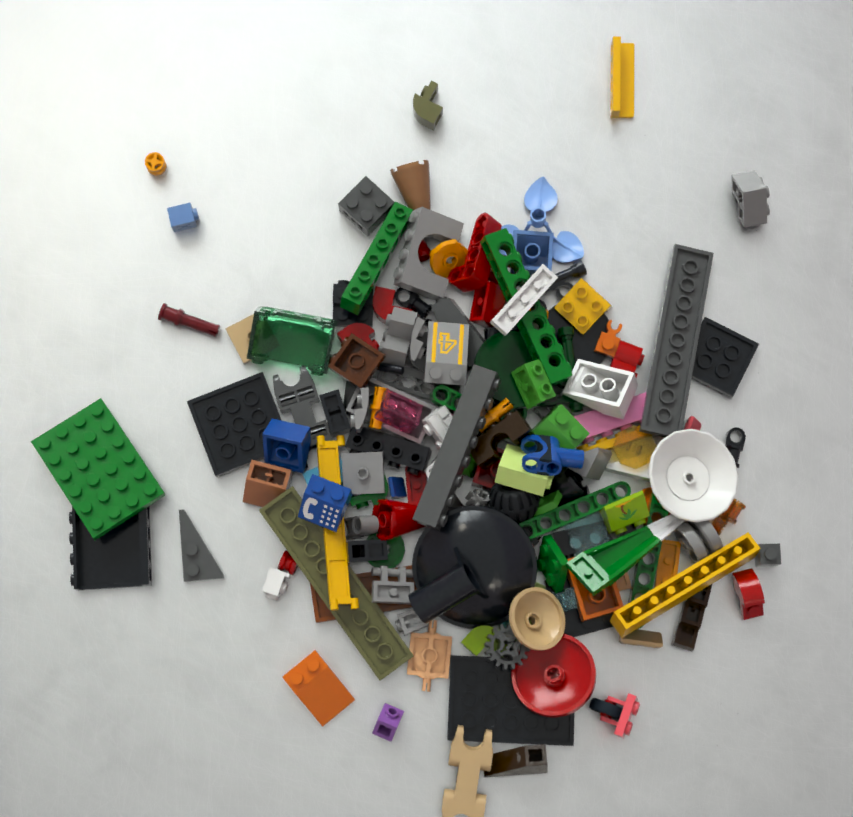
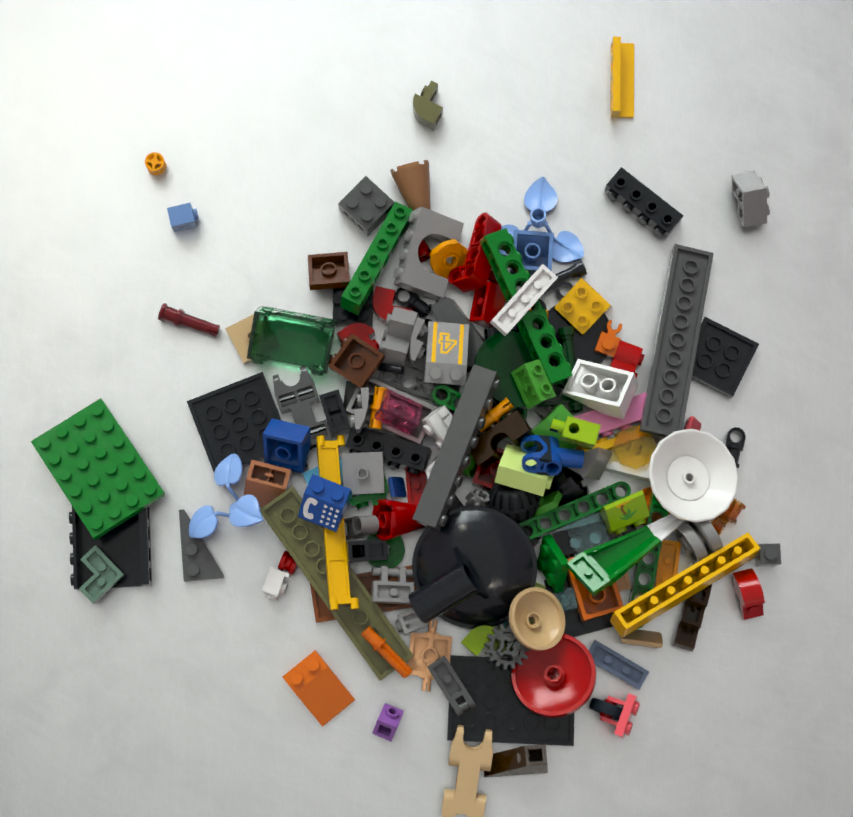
none -> sand green plate [79,545,125,604]
none -> light blue plant [189,453,264,539]
none -> reddish brown plate [308,252,350,290]
none -> orange axle [361,626,412,678]
none -> dark grey plate [427,655,476,717]
none -> lime torso [550,416,601,450]
none -> sand blue plate [589,640,649,690]
none -> black brick [604,167,684,239]

